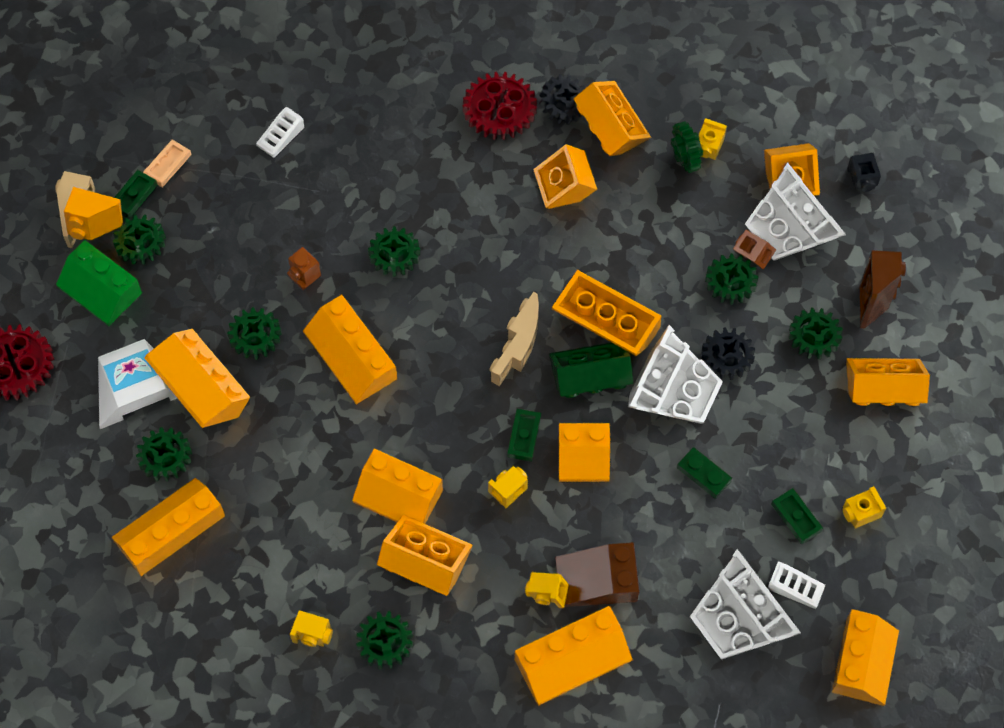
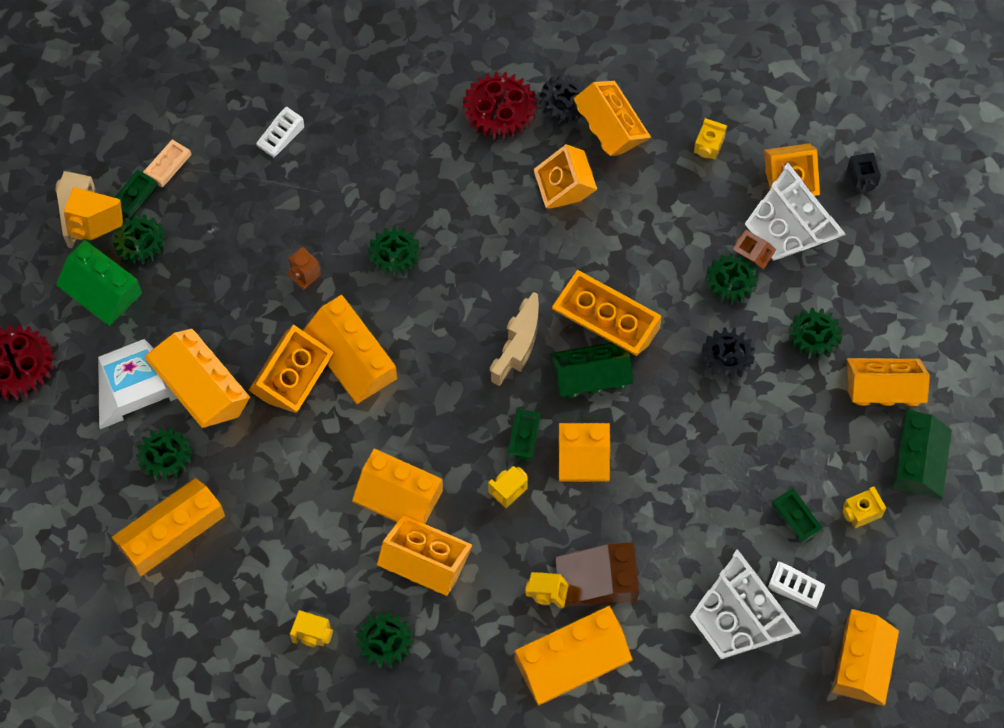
dark green gear [227,307,282,359] -> none
white wedge [628,325,723,424] -> none
dark green gear [671,121,703,173] -> none
dark green plate [677,447,732,499] -> none
reddish brown slope [859,250,906,328] -> none
none -> light orange slope [248,325,334,413]
none -> dark green slope [892,410,952,500]

